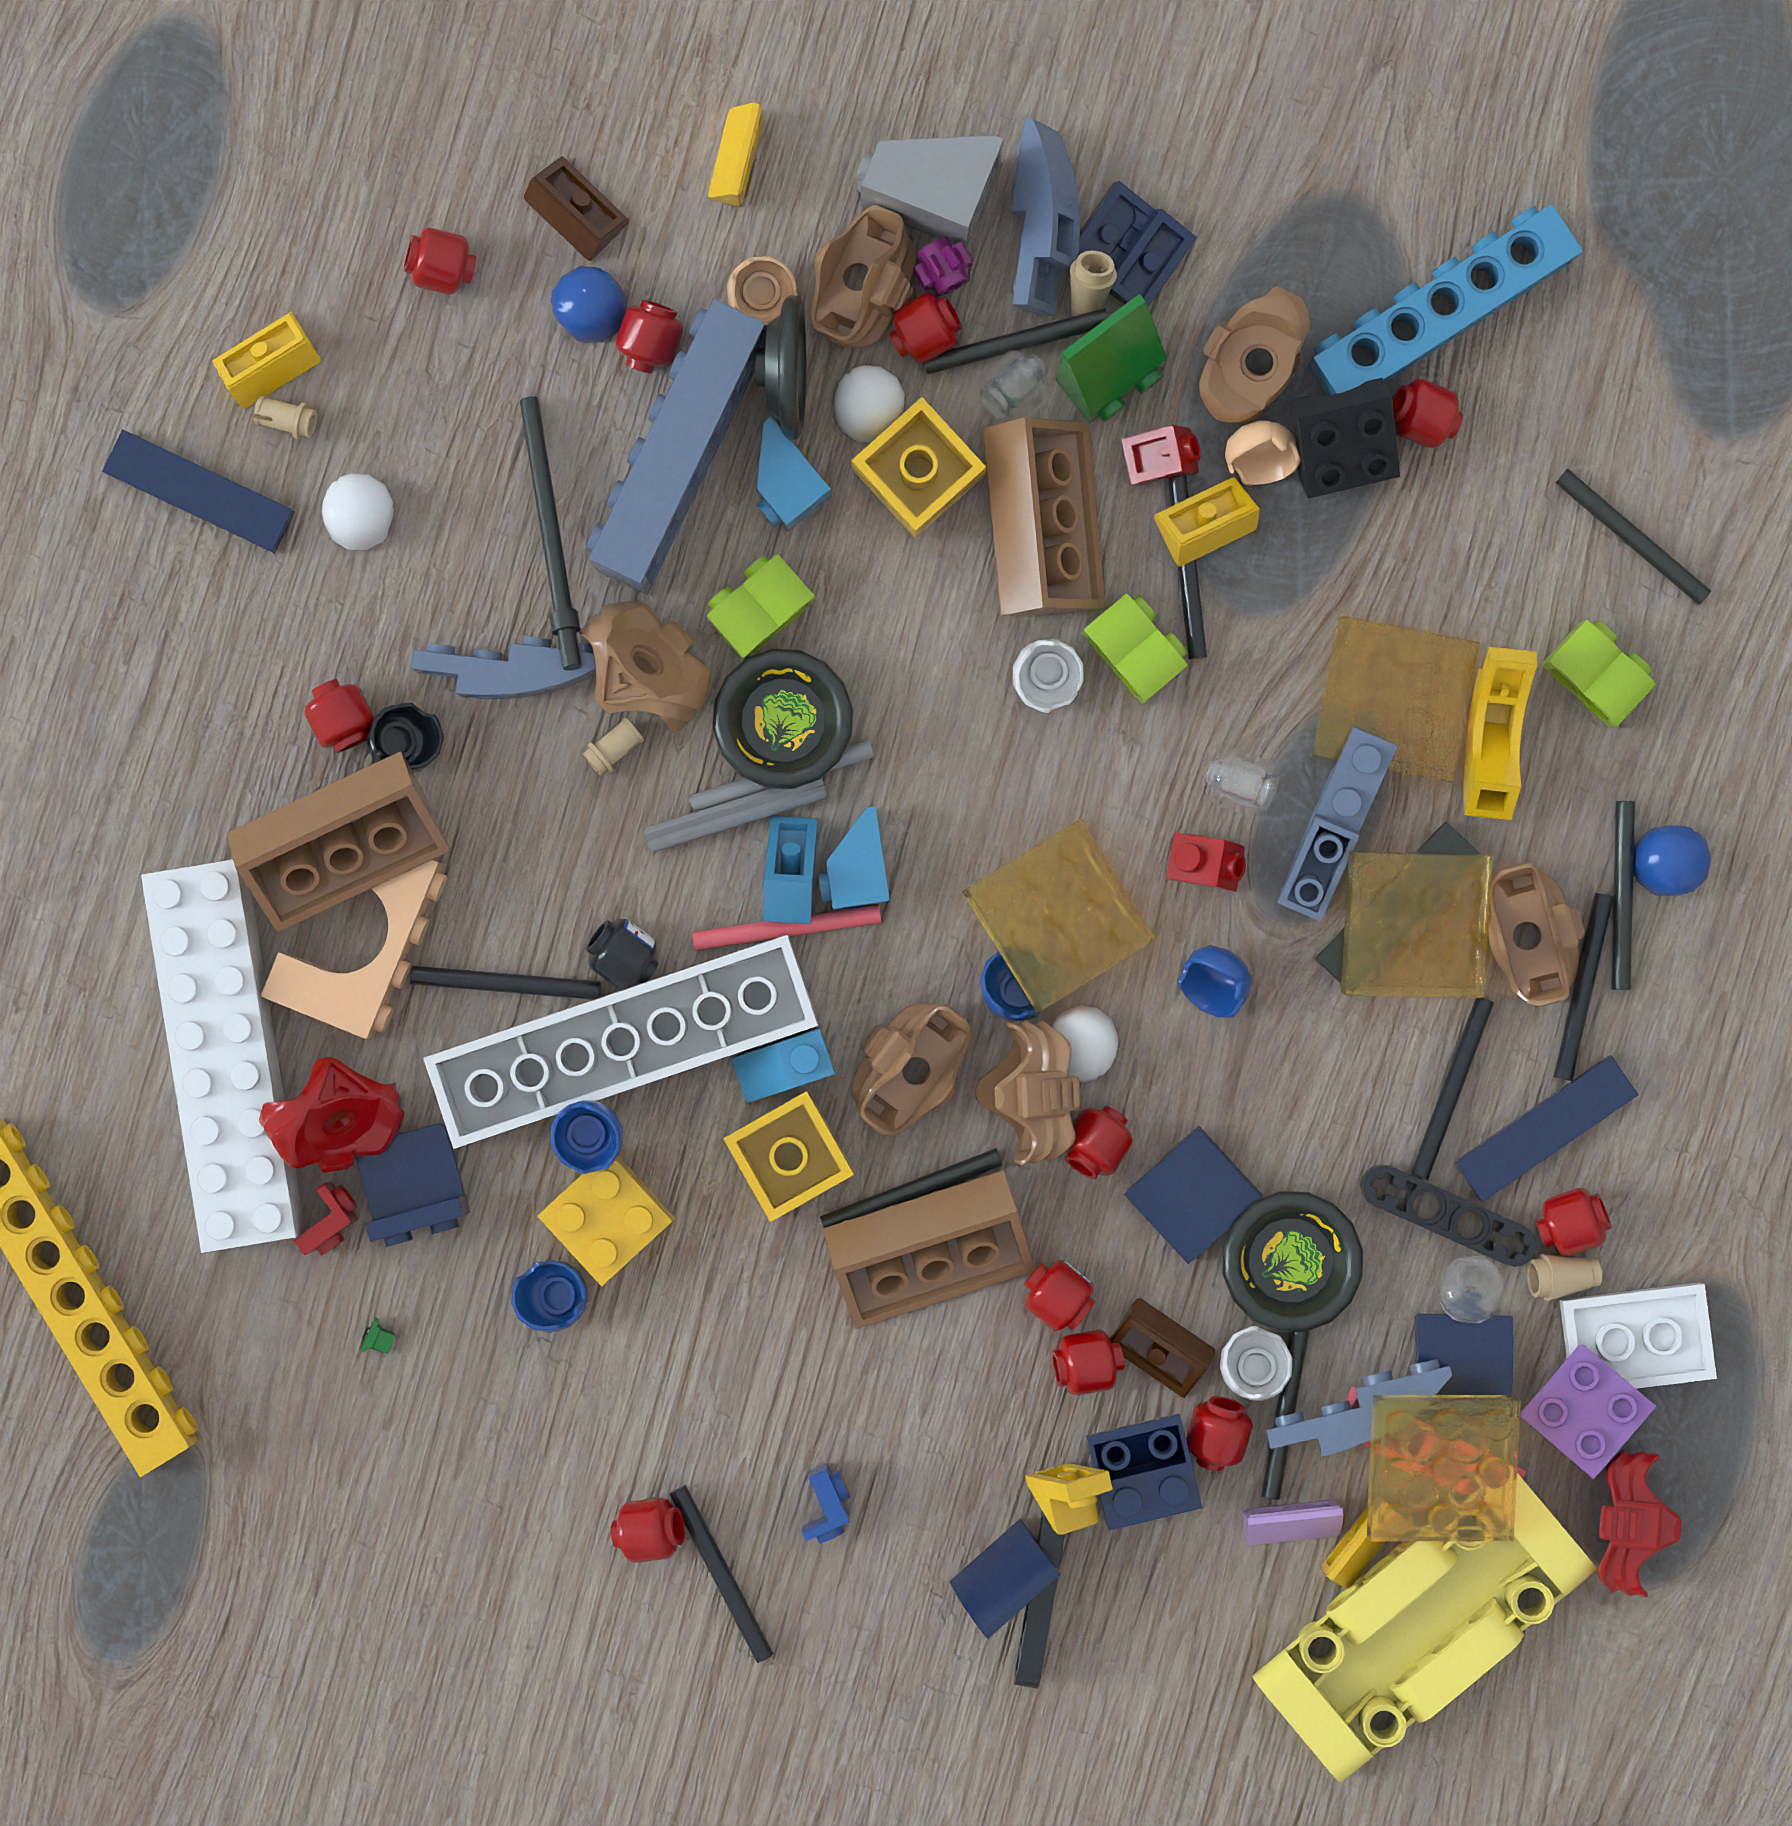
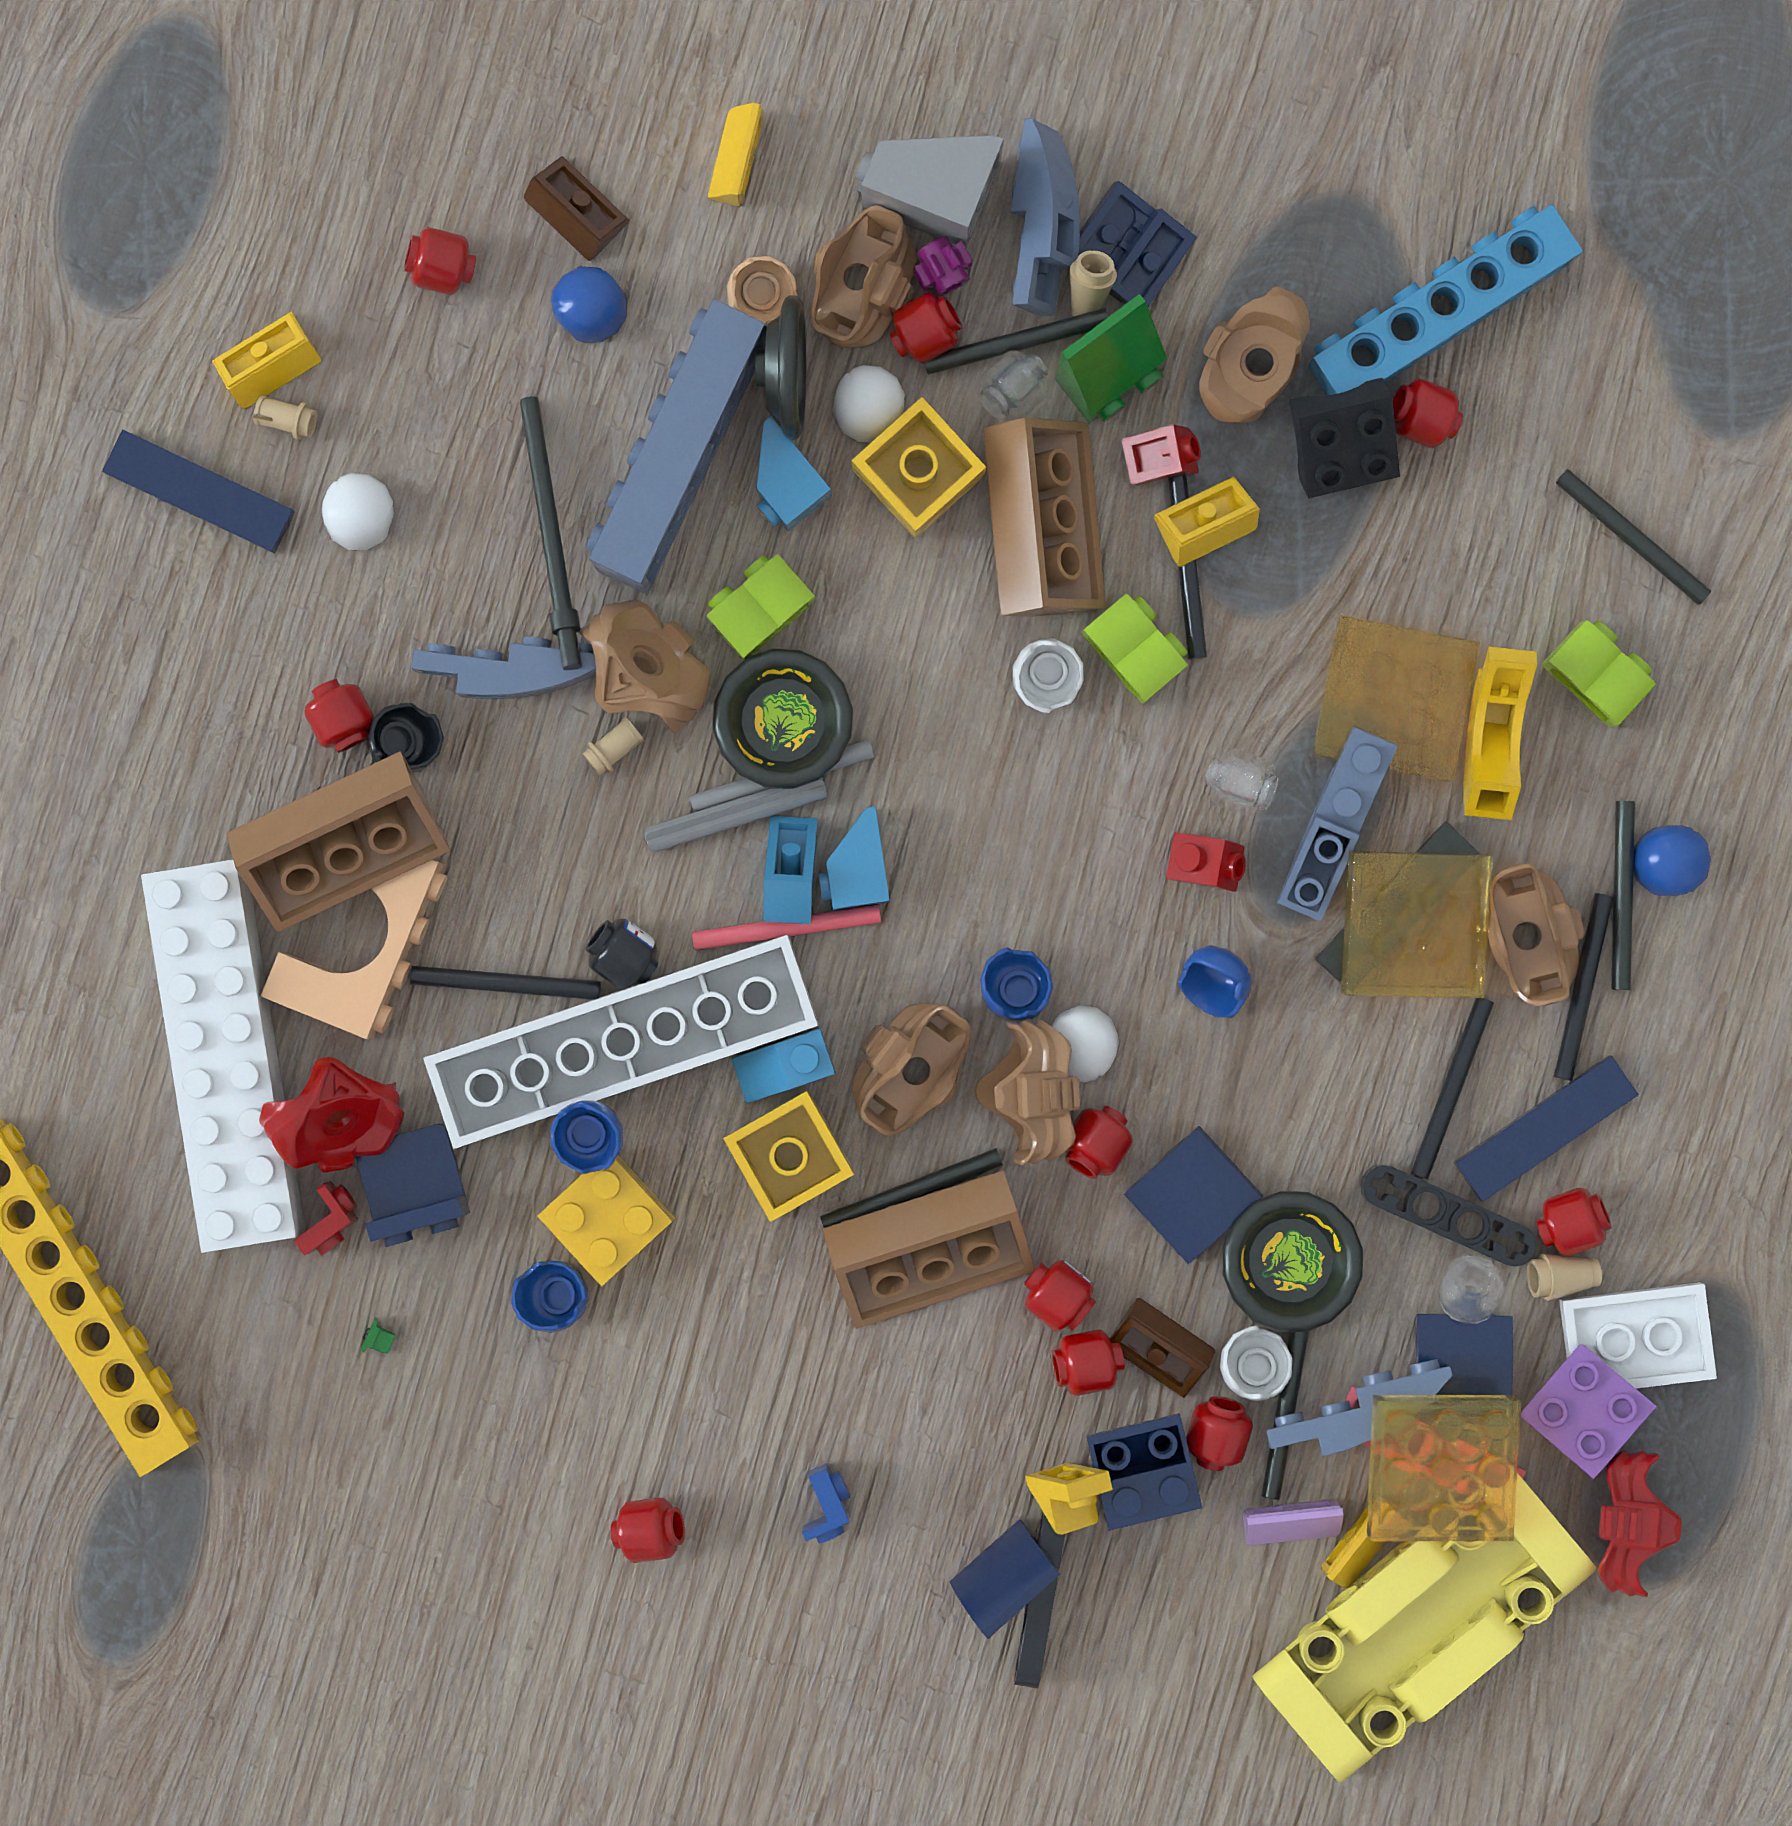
red head [616,299,683,374] -> none
black bar [669,1485,774,1663] -> none
clear yellow plate [962,819,1156,1013] -> none
light nougat hair [1225,421,1301,486] -> none

